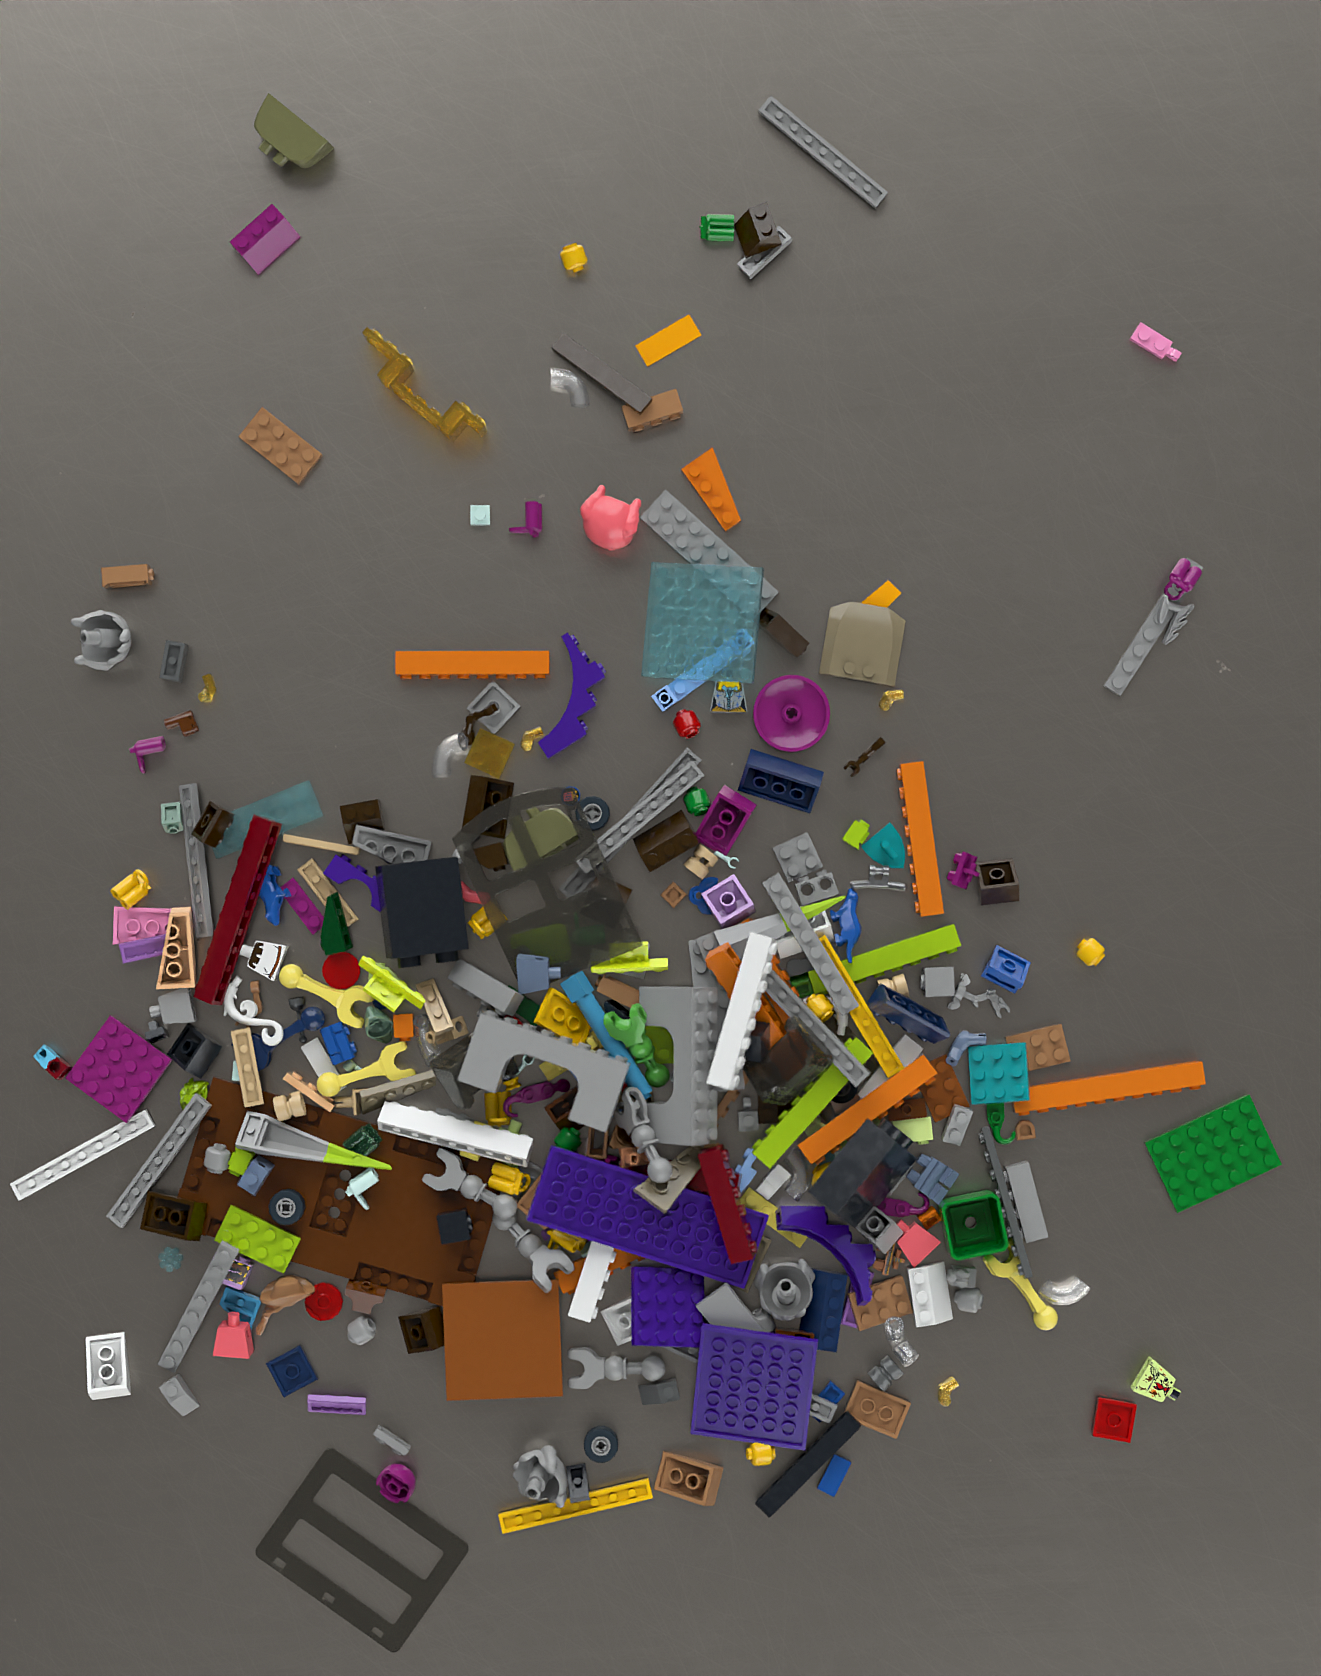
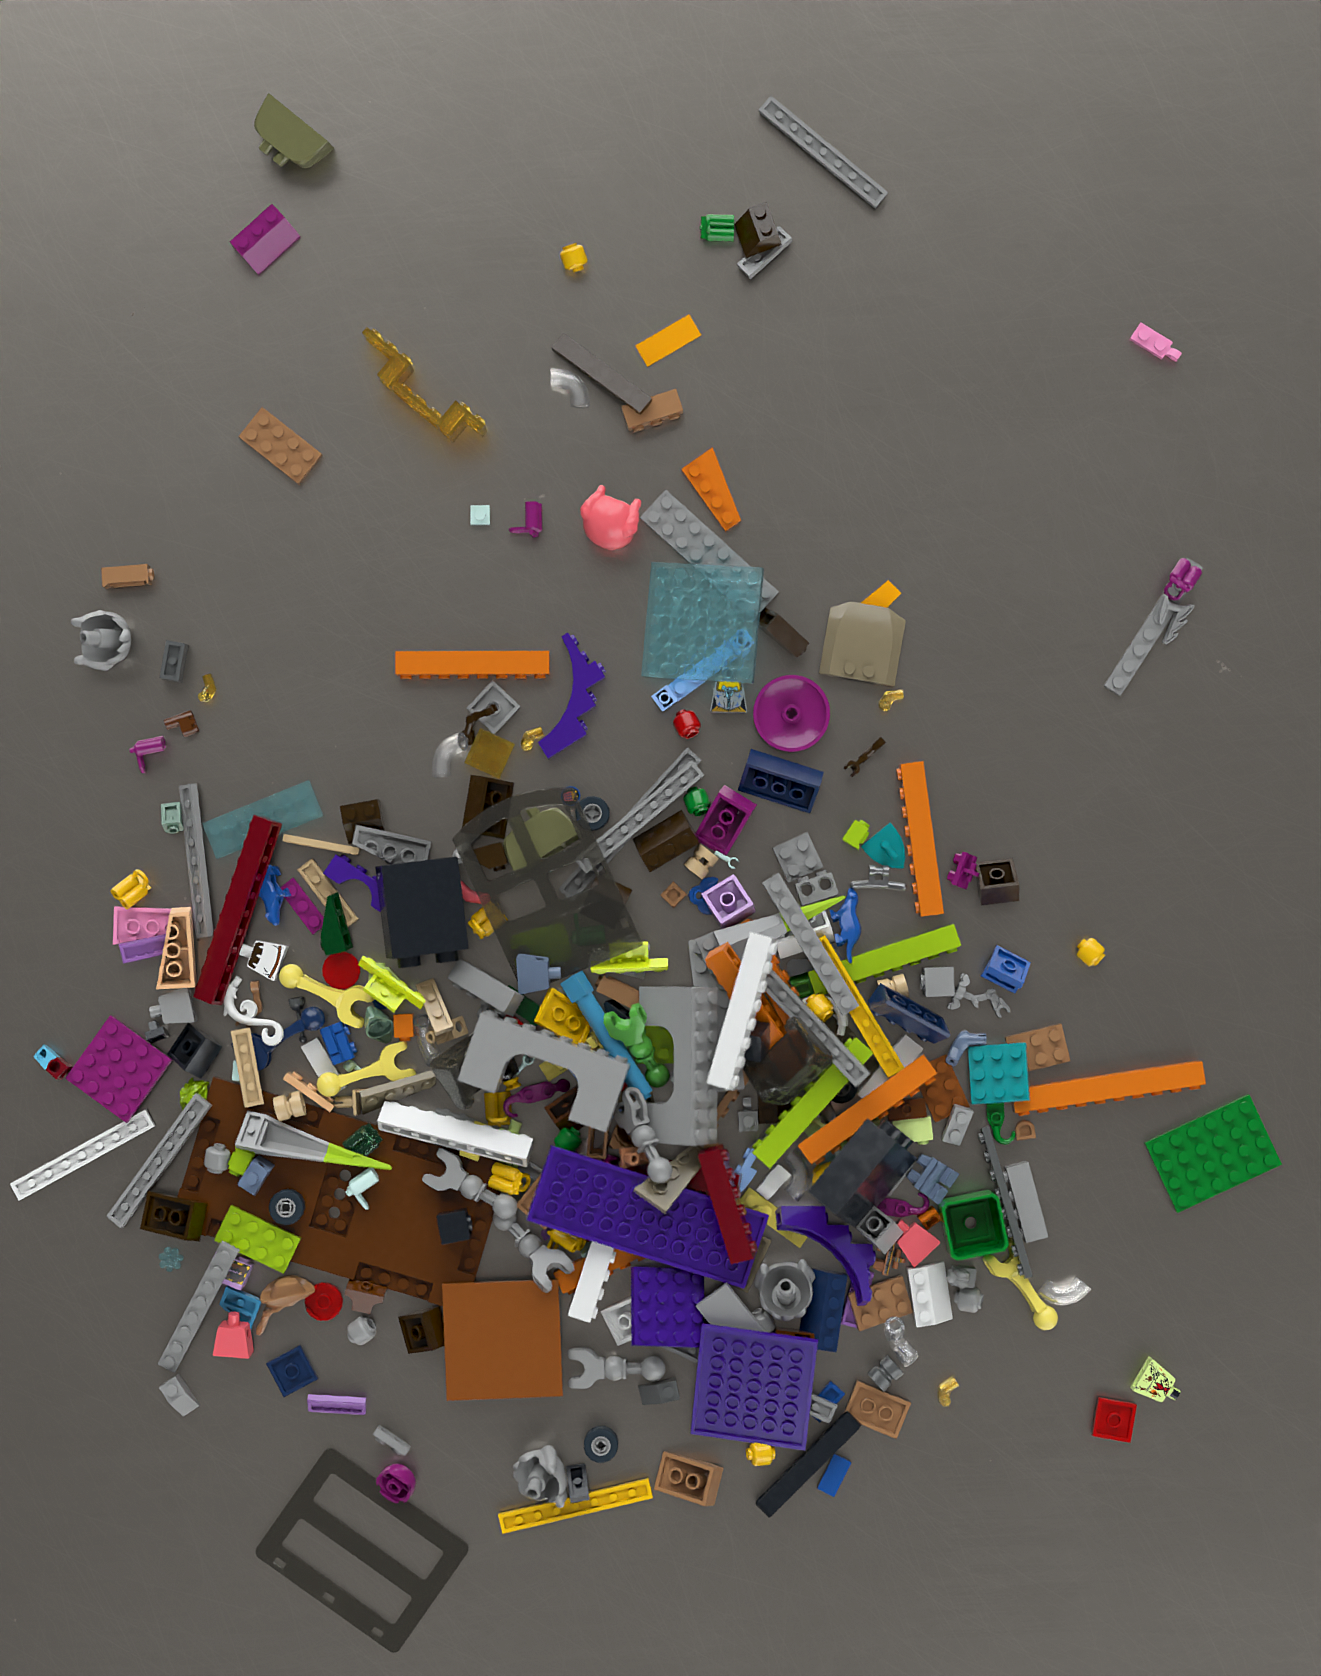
white slope [86,1332,131,1400] -> none
dark brown slope [191,801,234,848] -> none

